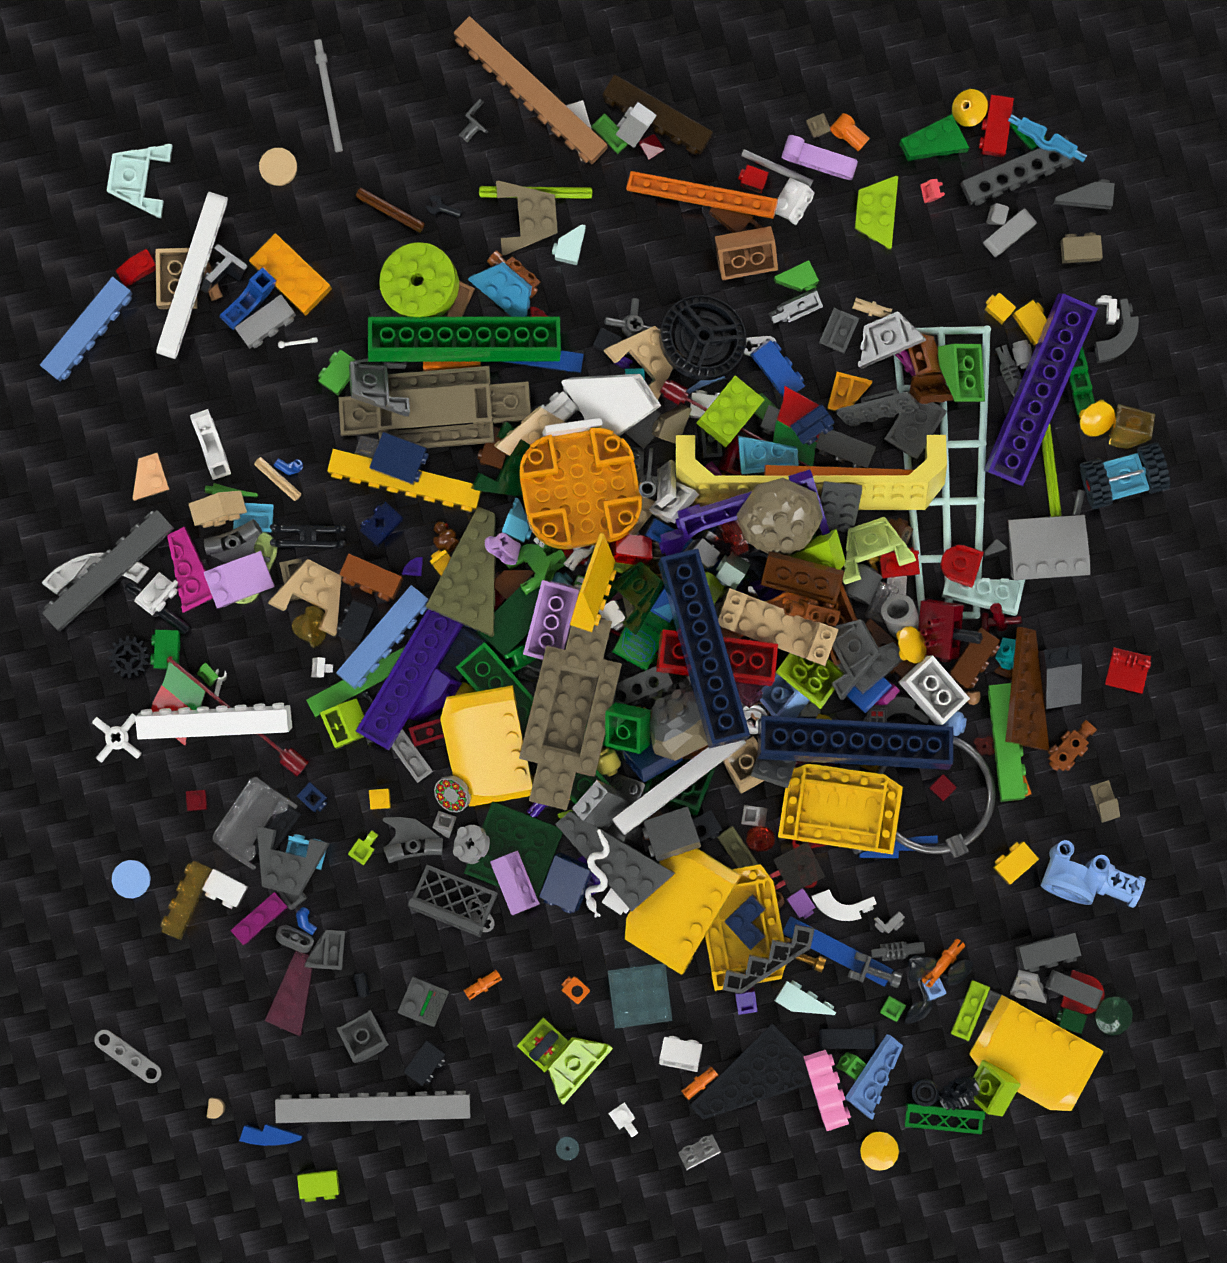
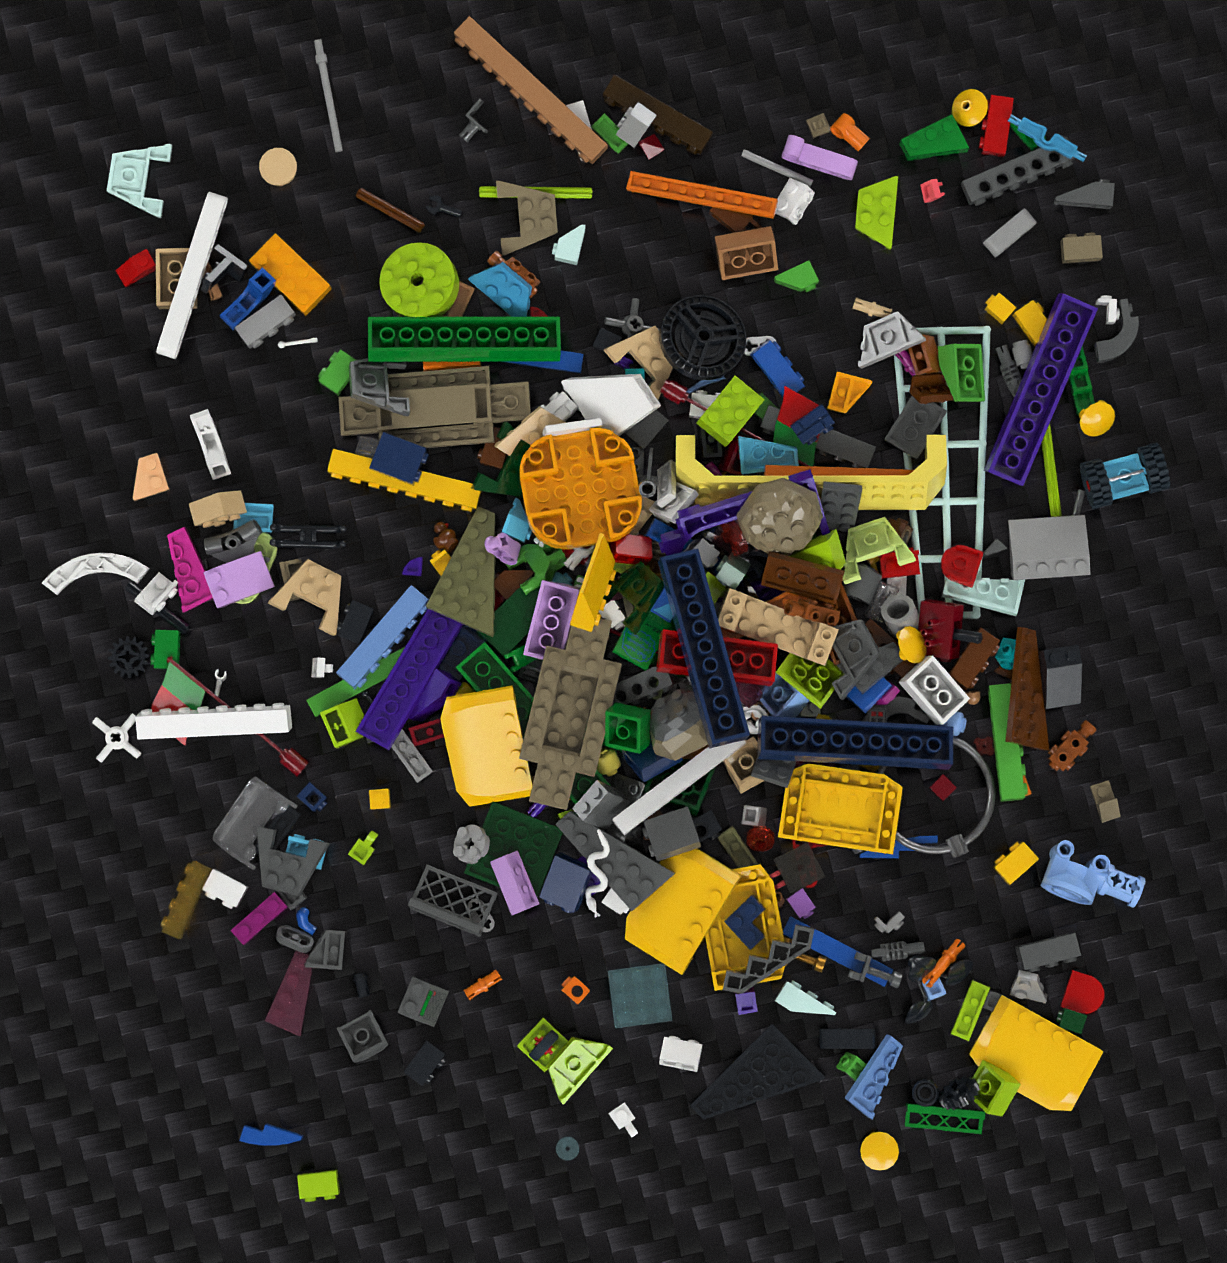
medium blue brick [40,277,133,382] -> none
dark grey brick [42,510,174,631] -> none
light grey plate [95,1030,162,1083] -> none
light blue tile [112,860,151,898] -> none
dark red plate [186,790,207,811] -> none
bright green tile [197,663,219,687] -> none
bright green piece [205,483,258,497] -> none
tan brick [207,1097,225,1119] -> none
tan axle [254,457,301,501] -> none
blue arm [274,458,303,475] -> none
light grey brick [275,1090,471,1123] -> none
clear yellow helmet [292,606,326,648] -> none
dark orange brick [339,554,404,602] -> none
clear blue brick [360,502,403,547] -> none
dark grey pin [383,817,443,863] -> none
light grey slope [432,811,457,838] -> none
tile [434,775,471,813] -> none
dark tan slope [652,404,692,444] -> none
light grey hinge [678,1135,721,1170] -> none
orange pin [681,1066,719,1100] -> none
red brick [738,165,769,194] -> none
hinge [768,288,823,323] -> none
bright pink brick [804,1050,851,1131] -> none
white arch [811,889,877,921] -> none
dark grey plate [819,308,859,354] -> none
dark grey bracket [836,389,919,426] -> none
bright green tile [880,996,906,1022] -> none
dark red piece [981,603,1022,633] -> none
light grey slope [986,203,1009,225] -> none
dark grey beam [1045,970,1103,1009] -> none
clear green dish [1095,997,1133,1035] -> none
red hinge [1105,648,1151,694] -> none
clear yellow slope [1109,404,1155,449] -> none

